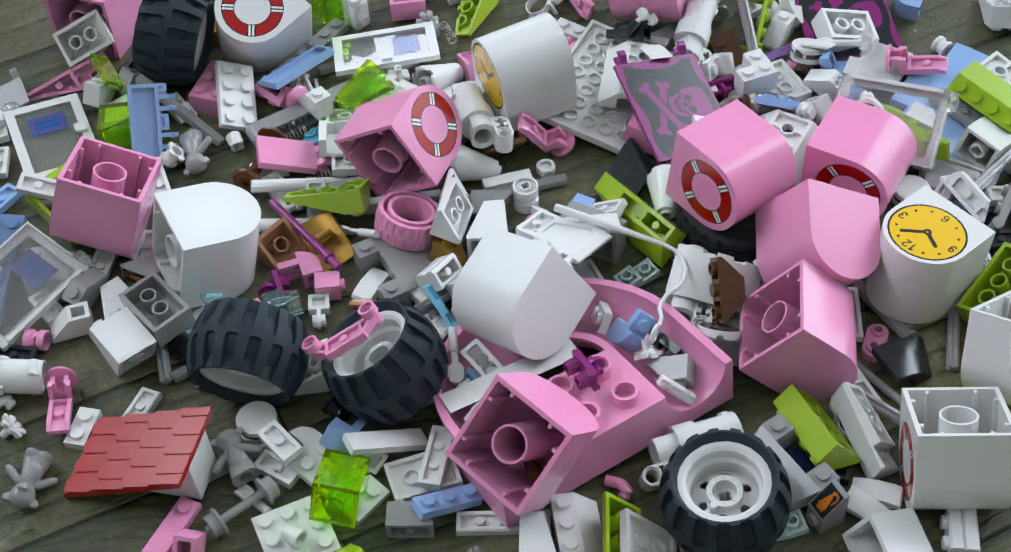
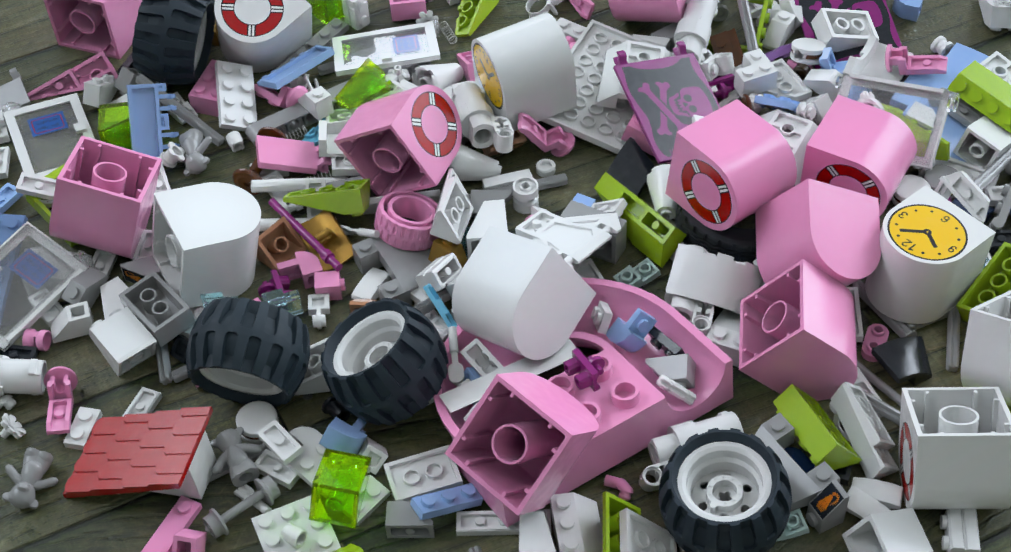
white slope [52,9,115,67] -> none
clear neon green tile [89,53,124,91] -> none
bright pink plate [301,300,384,362] -> none
white tile [342,428,428,456] -> none
white plate [417,425,453,490] -> none
reddish brown piece [523,459,544,483] -> none
white piece [554,203,688,345] -> none
black torso [606,7,658,44] -> none
white plant [634,339,663,361] -> none
white sticker [639,44,673,59] -> none
tile [697,322,742,341] -> none
reddish brown slope [708,257,746,323] -> none
white piece [800,35,876,51] -> none

